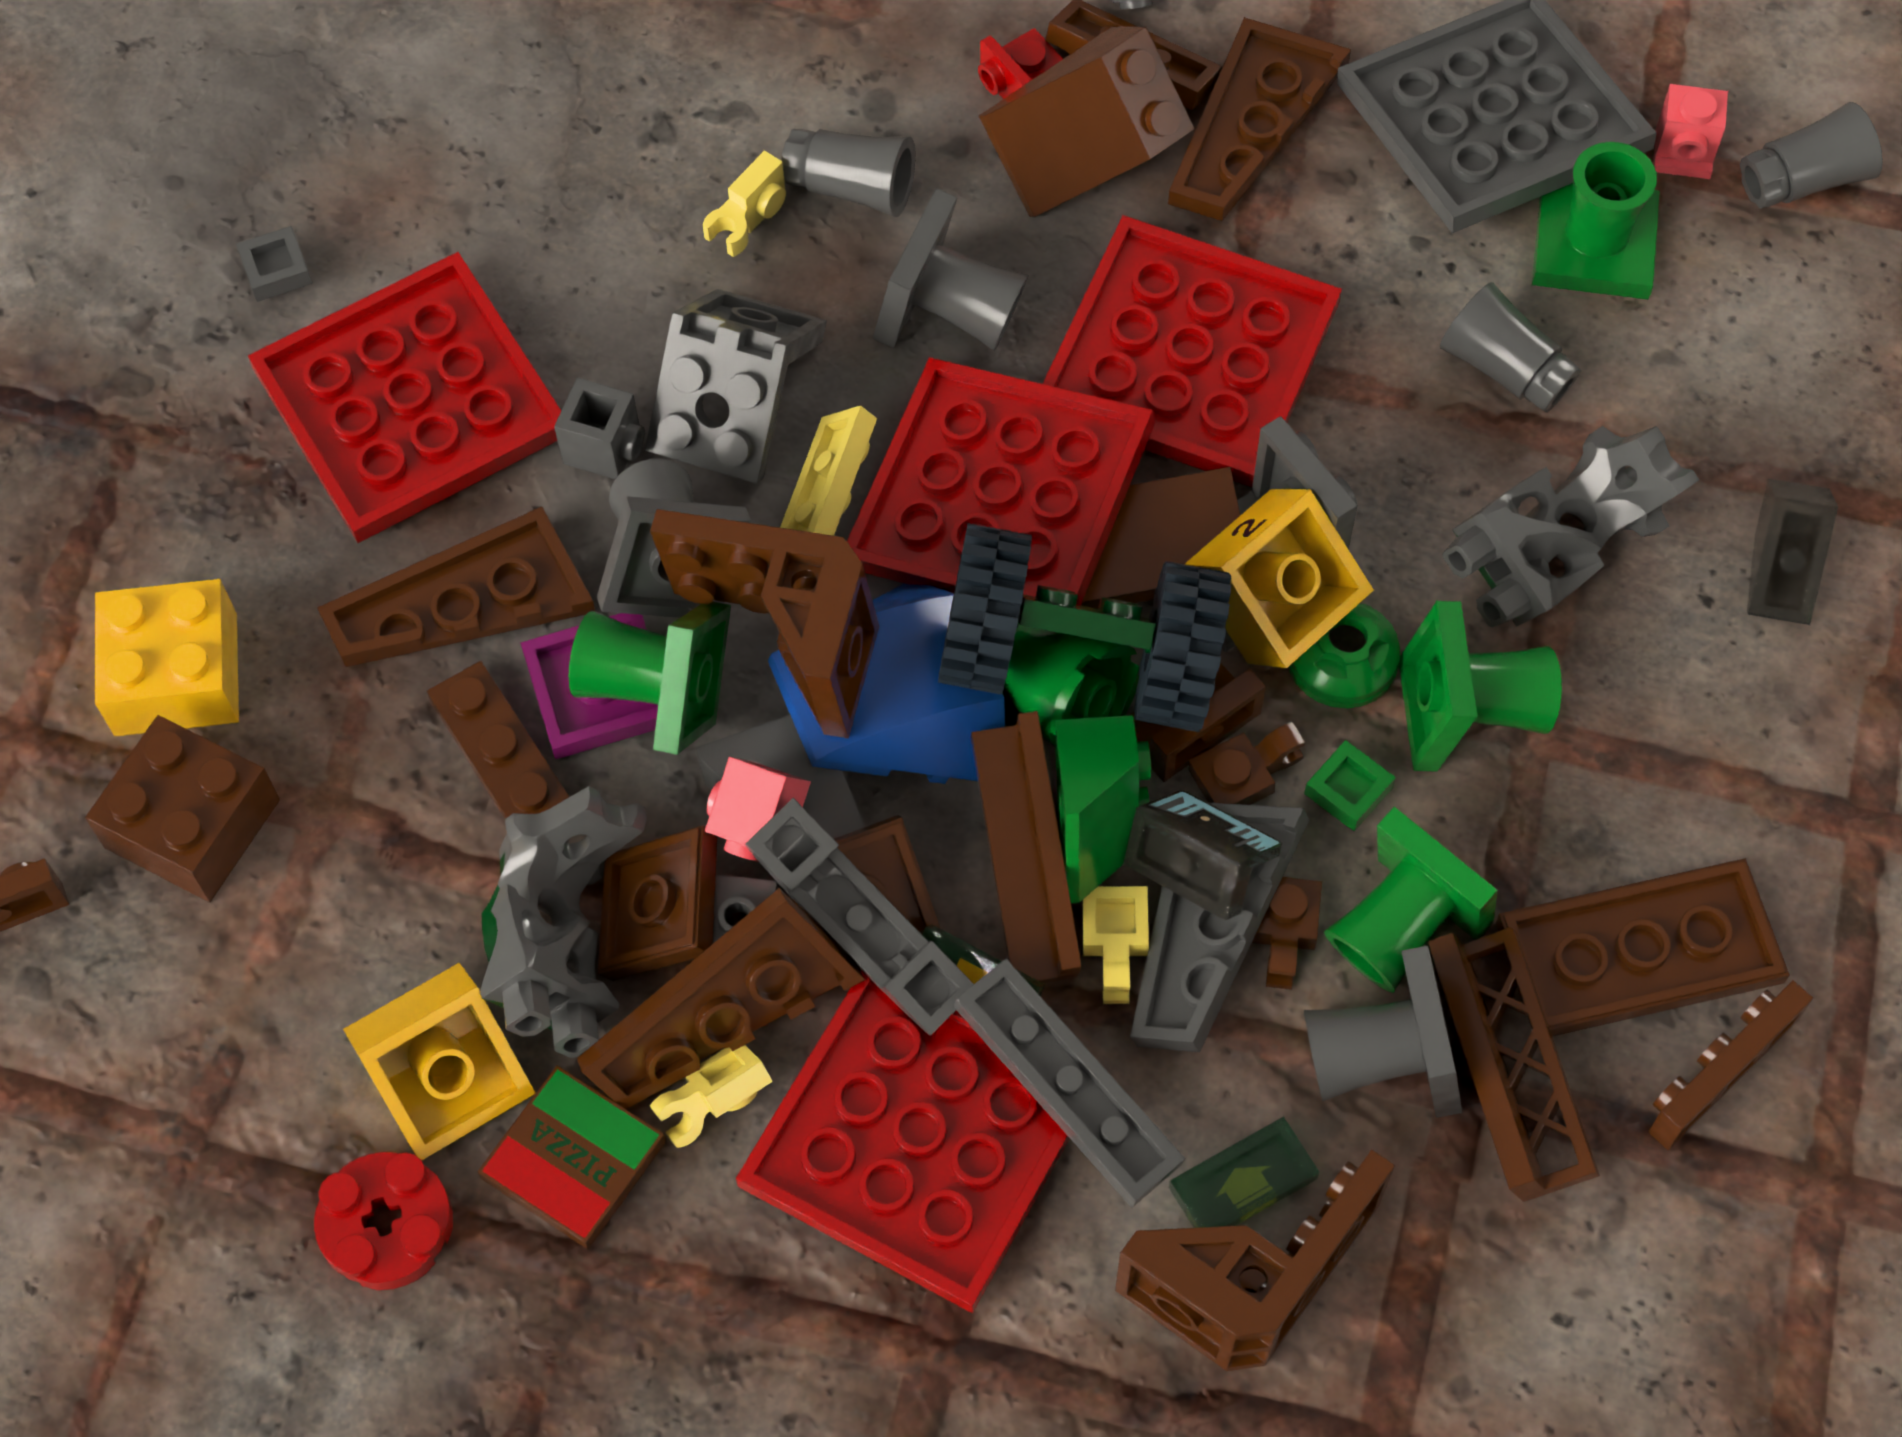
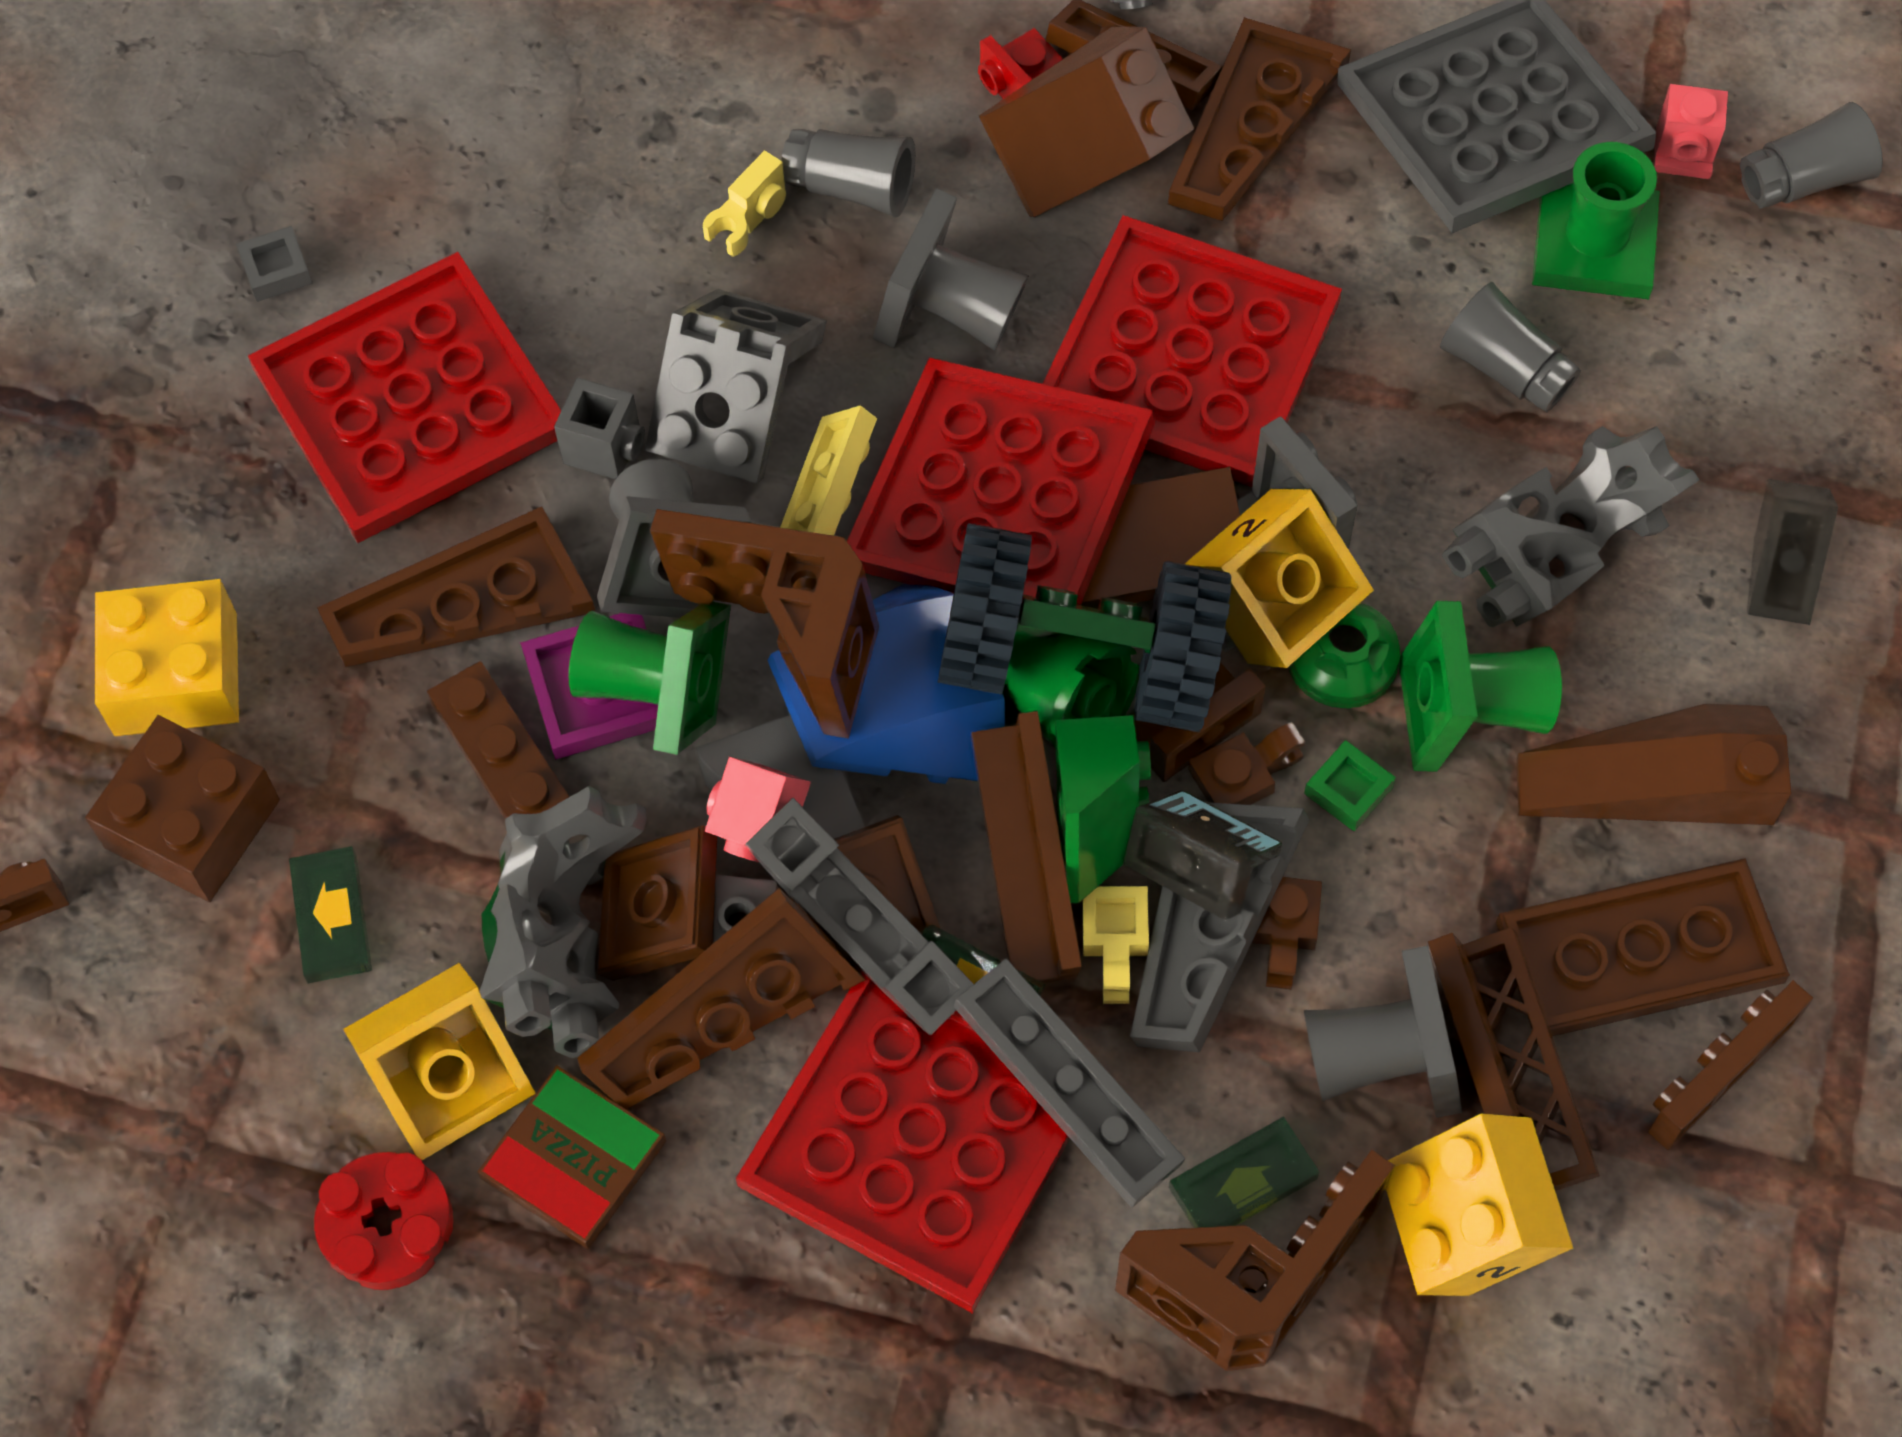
light yellow plate [650,1045,773,1148] -> none
green plant [1324,806,1498,993] -> none
none -> clear green tile [289,846,372,984]
none -> yellow brick [1386,1114,1573,1296]
none -> reddish brown wedge [1516,704,1791,825]

